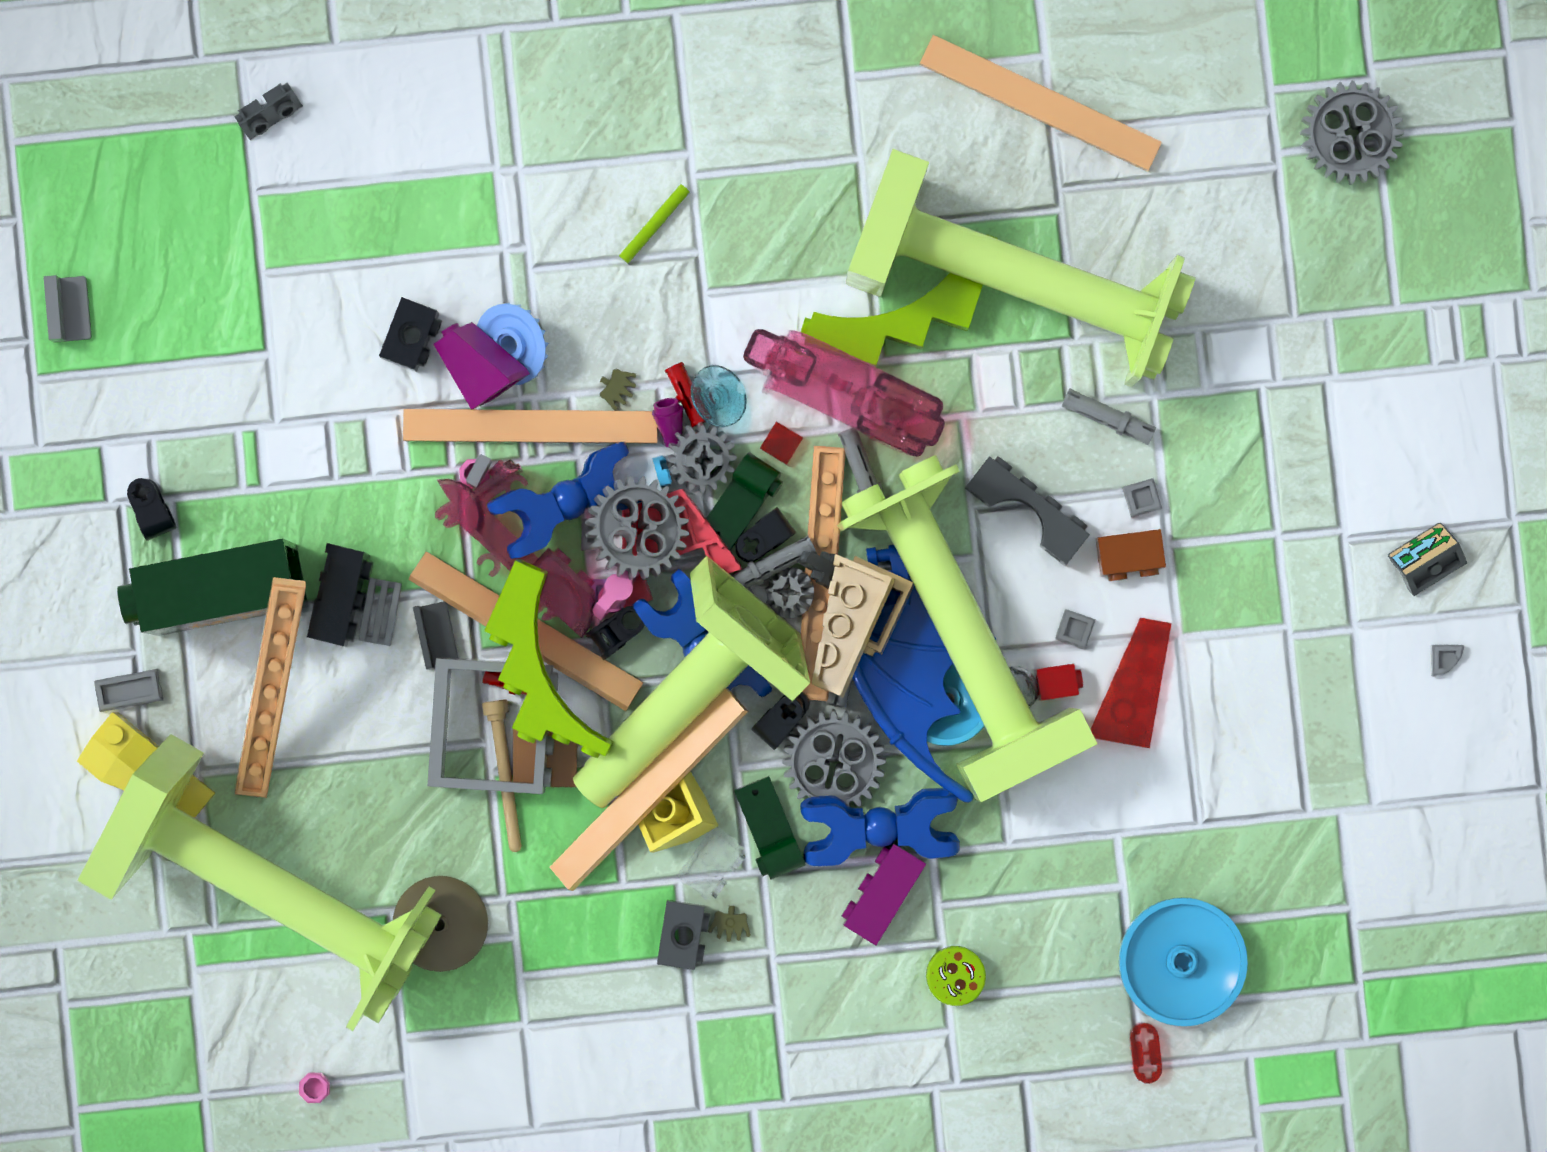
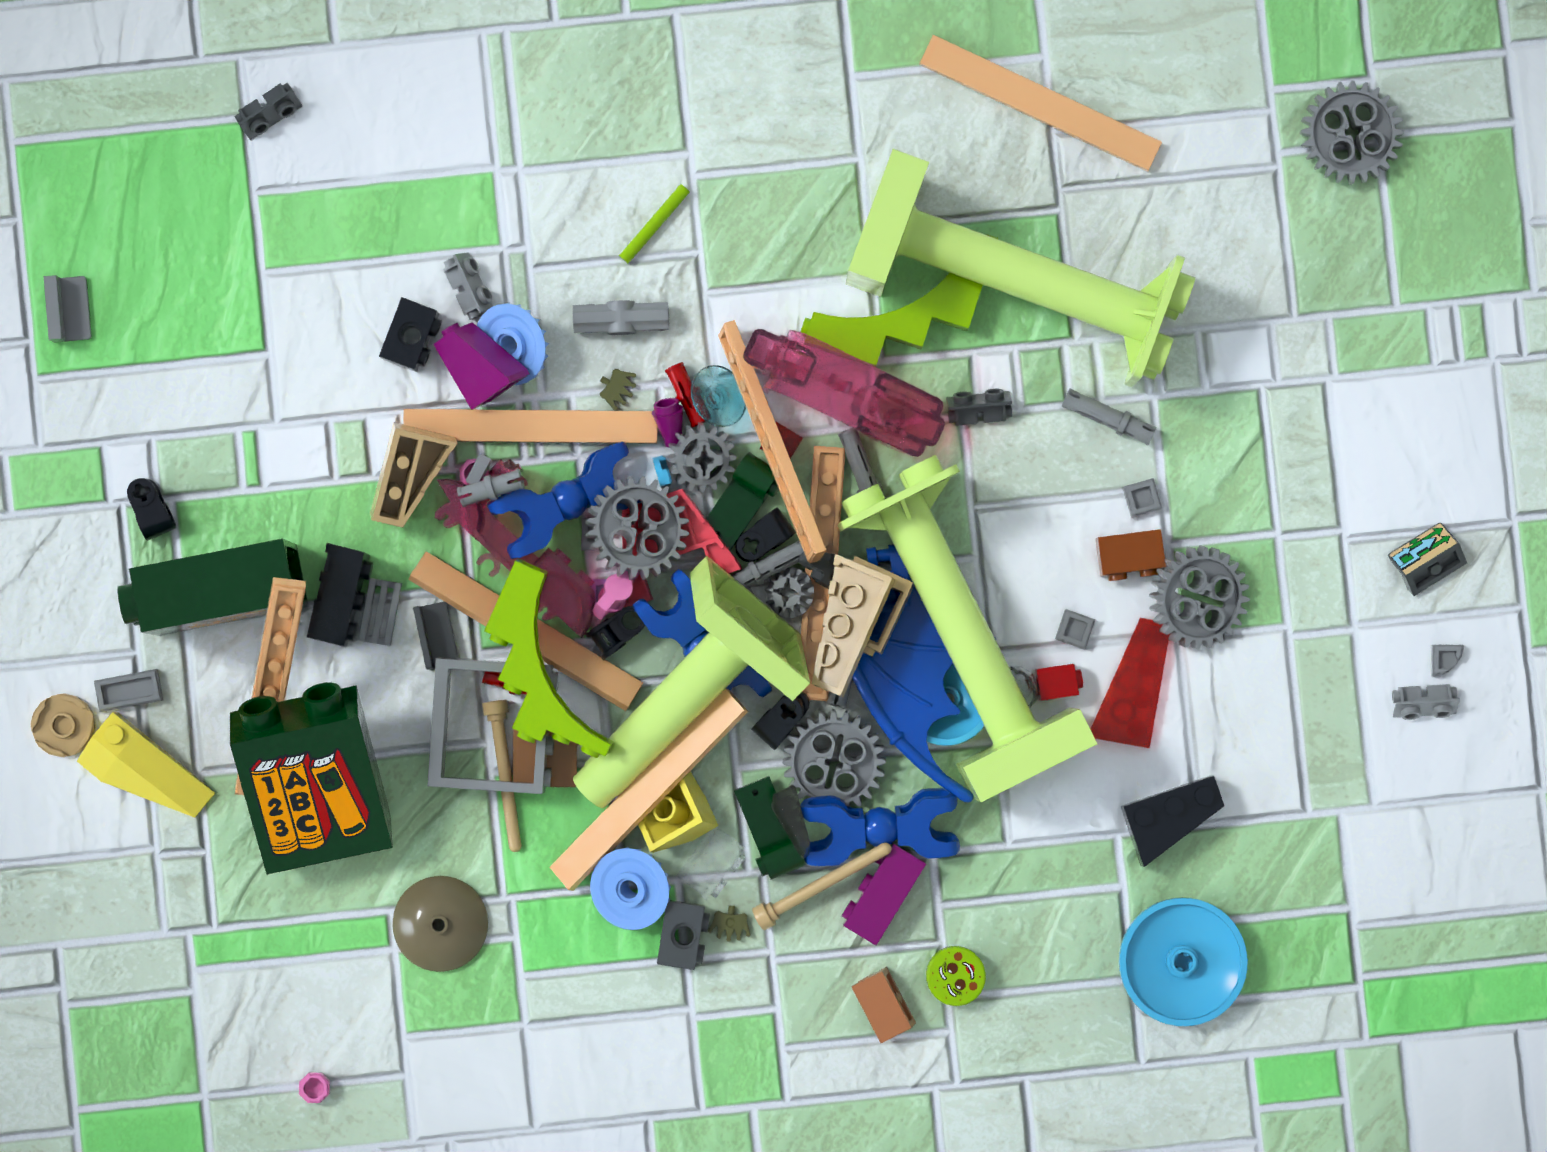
yellowish green piece [77,734,442,1031] -> none
dark grey arch [965,456,1090,566] -> none
clear red beam [1129,1022,1162,1084] -> none
none -> tan tile [31,694,96,757]
none -> dark green brick [230,682,393,875]
none -> tan wedge [370,422,458,528]
none -> light grey hinge [443,252,493,320]
none -> light grey pin [457,469,525,507]
none -> light grey piece [573,300,669,335]
none -> light blue gear [590,847,671,930]
none -> light nougat tile [718,320,827,563]
none -> tan piece [752,843,892,931]
none -> clear smoke slope [771,785,810,859]
none -> nougat hinge [851,967,916,1043]
none -> dark grey hinge [946,388,1012,426]
none -> black wedge [1120,775,1224,867]
none -> light grey gear [1149,545,1250,650]
none -> light grey hinge [1392,684,1460,720]

